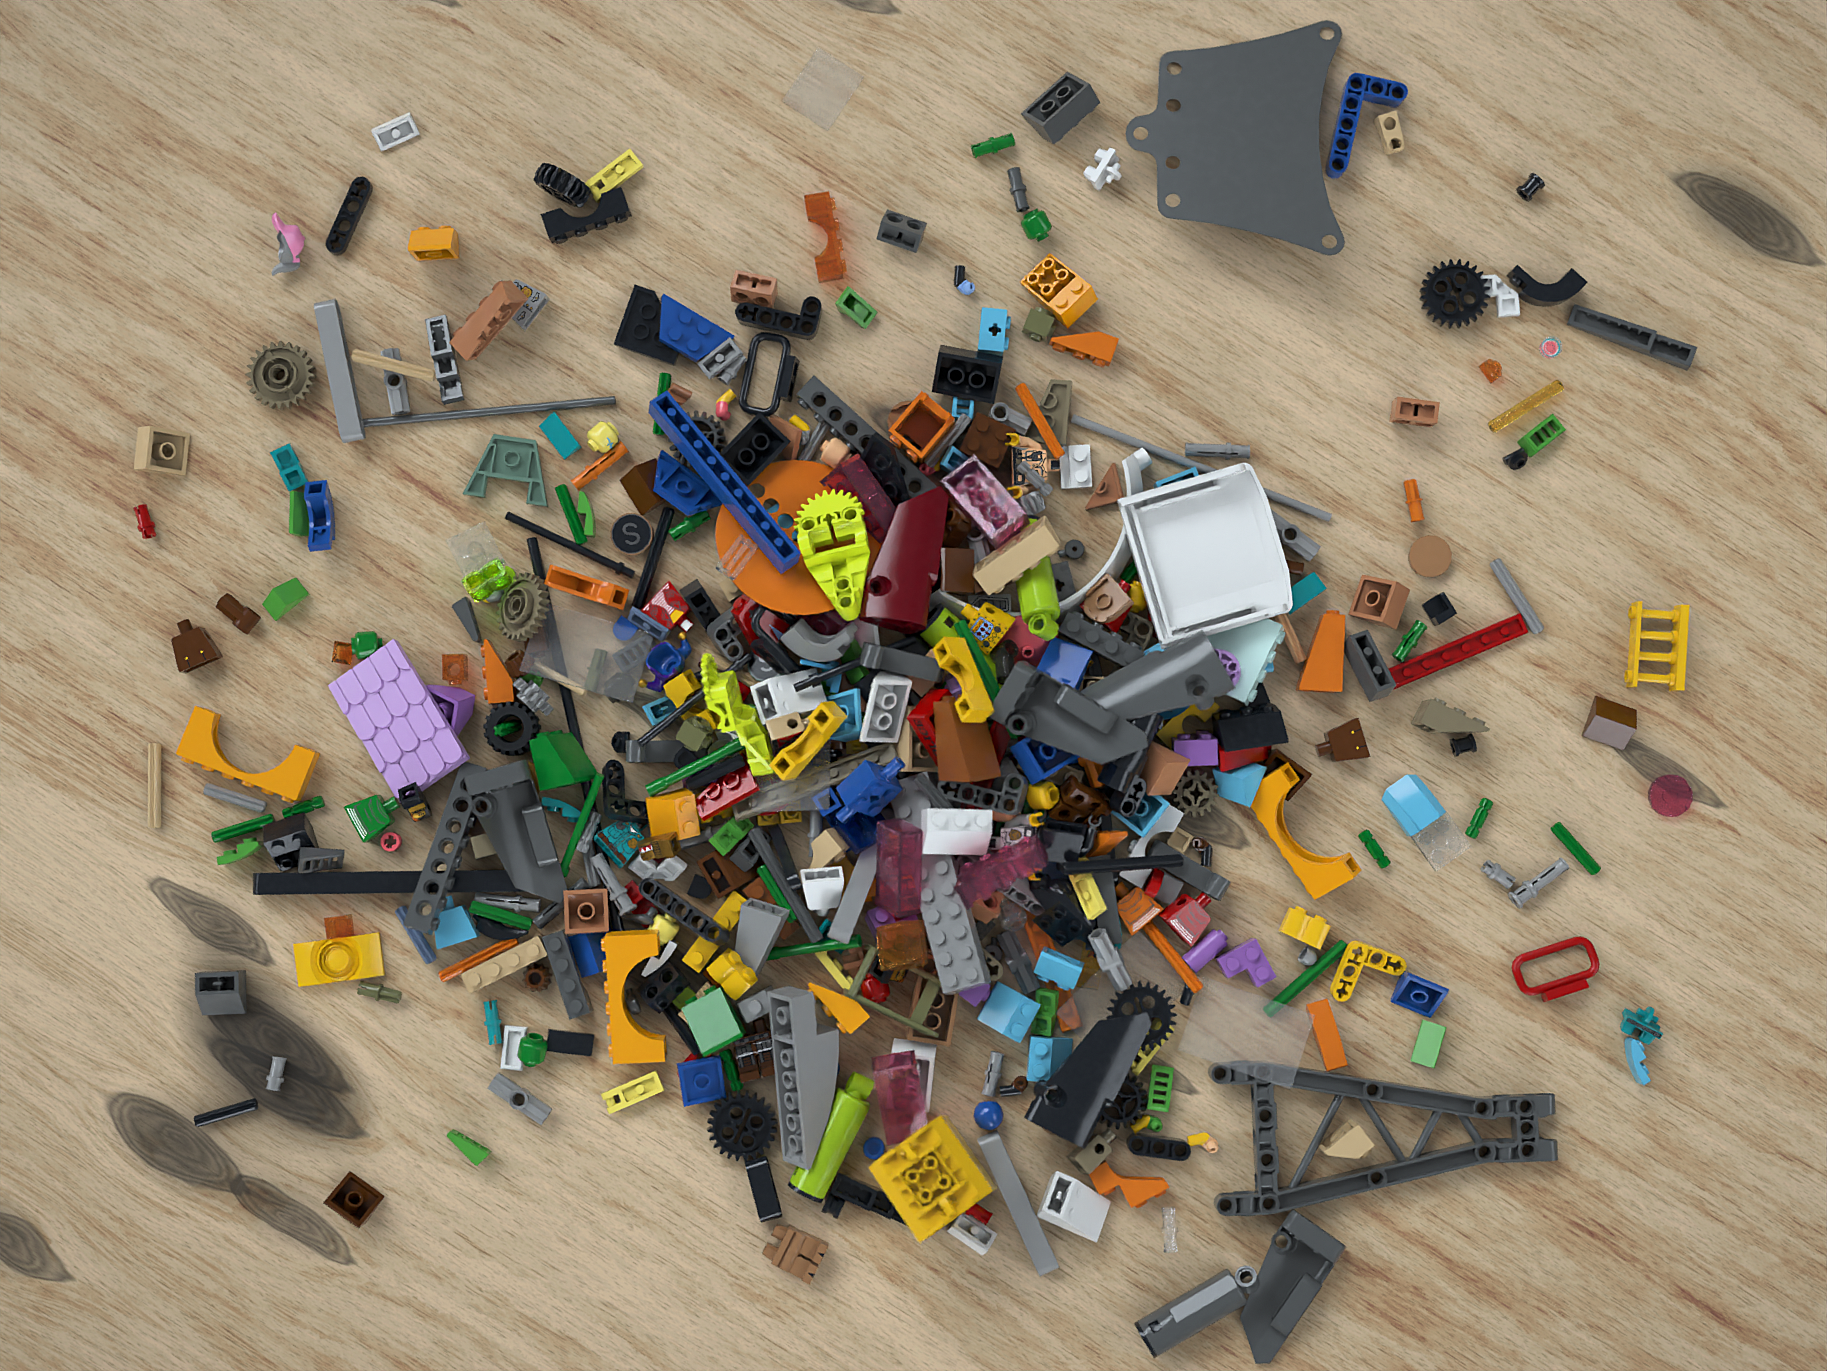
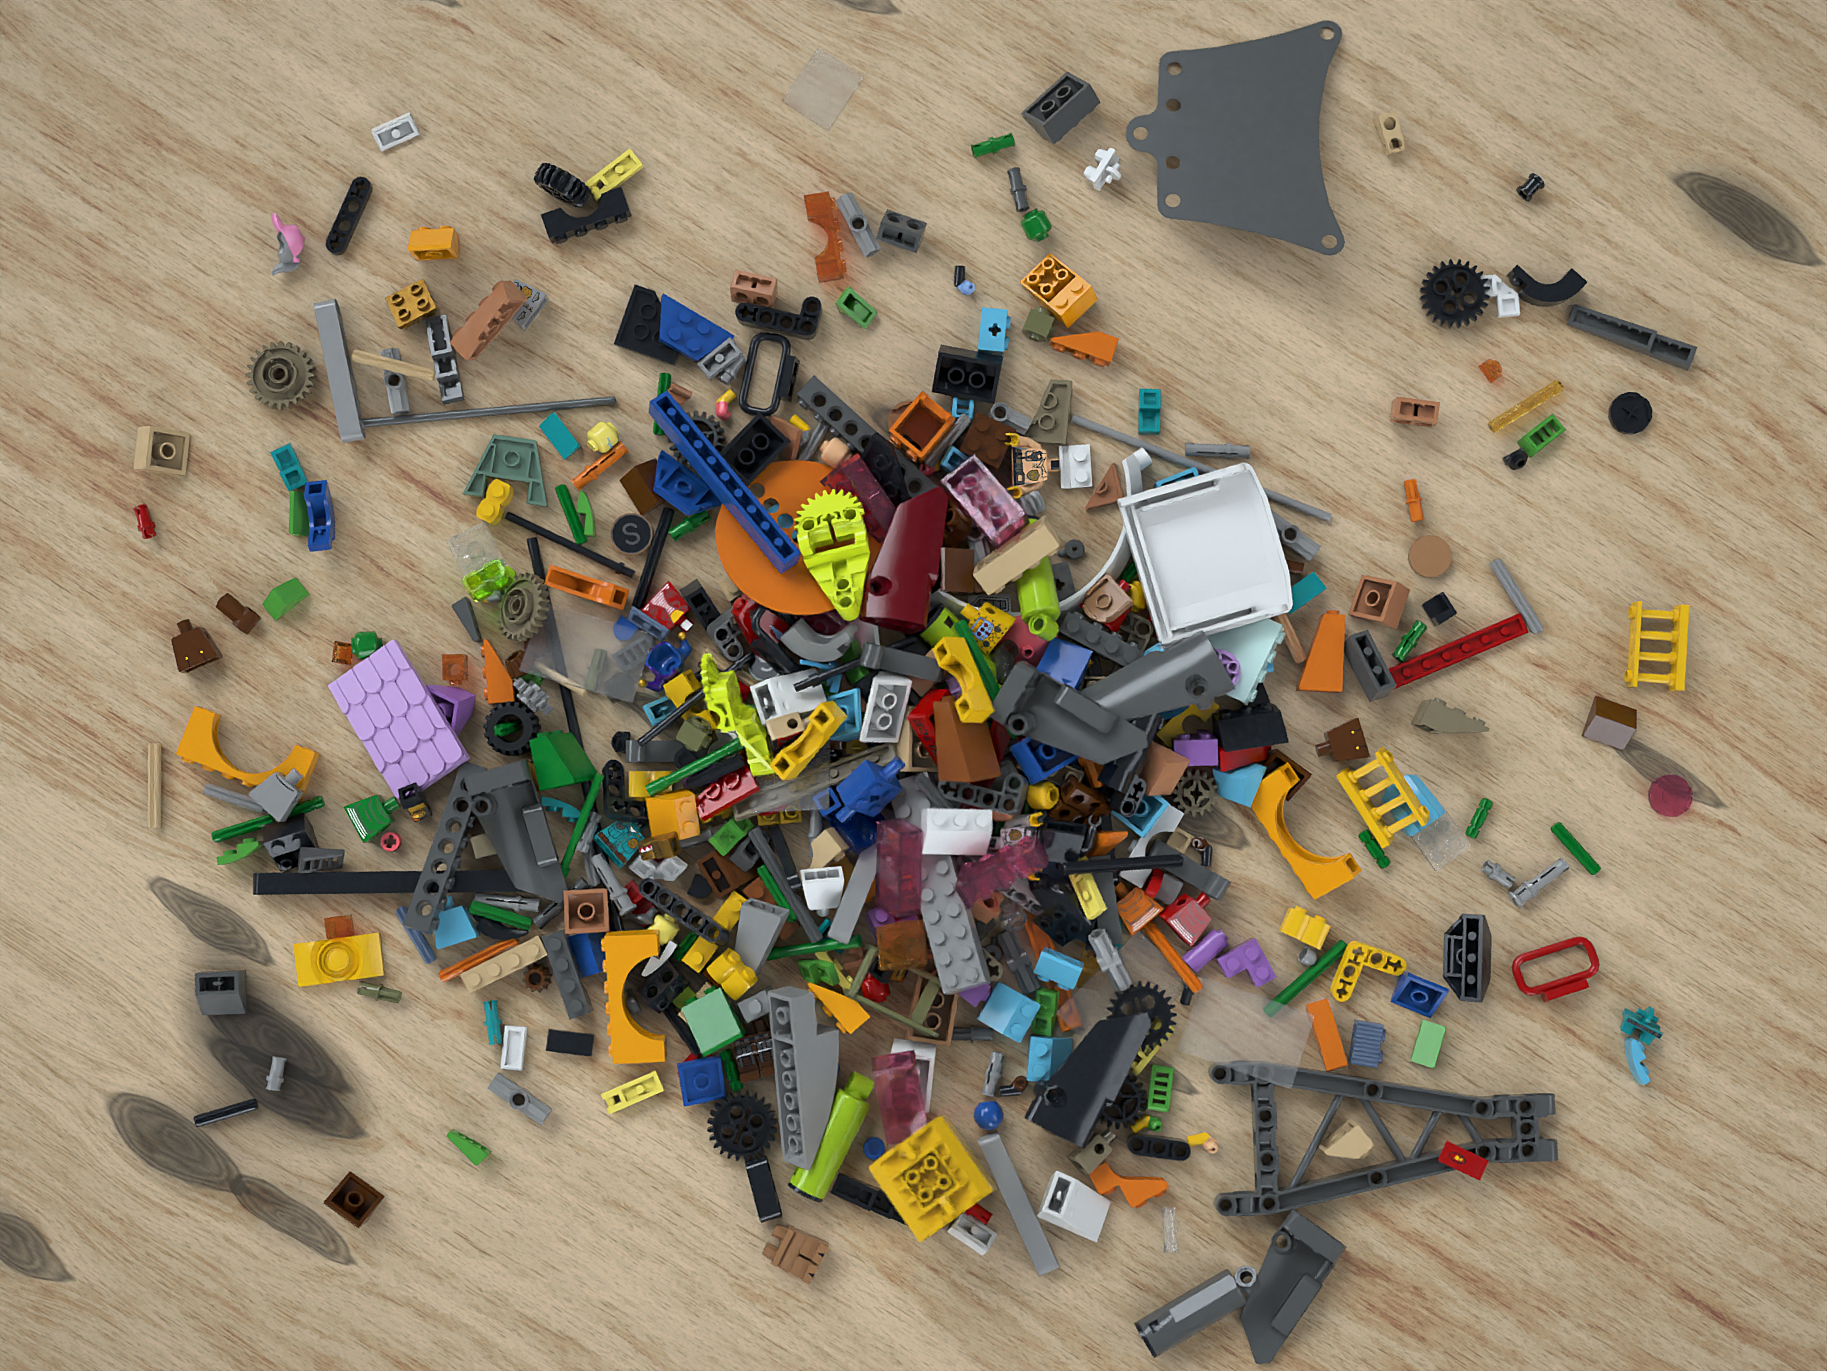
green head [517,1033,548,1067] -> none
clear tile [716,534,759,581] -> none
black wheel [821,1193,846,1219] -> none
orange axle [1015,383,1065,459] -> none
light grey axle [1017,461,1053,497] -> none
blue beam [1325,73,1408,179] -> none
black bush [1450,733,1477,757] -> none
clear tile [1539,336,1562,359] -> none
none -> light grey torso [248,768,304,822]
none -> pearl gold hinge [385,279,439,330]
none -> yellow brick [476,478,514,526]
none -> yellow brick [629,771,674,801]
none -> green axle [672,924,701,962]
none -> bright green slope [797,959,840,986]
none -> light grey piece [836,192,881,258]
none -> dark grey axle [951,1026,993,1043]
none -> teal slope [1138,389,1161,435]
none -> yellow fence [1336,746,1431,849]
none -> sand blue brick [1348,1019,1386,1068]
none -> red slope [1437,1141,1489,1181]
none -> black wedge [1443,914,1492,1002]
none -> black tile [1608,392,1652,435]

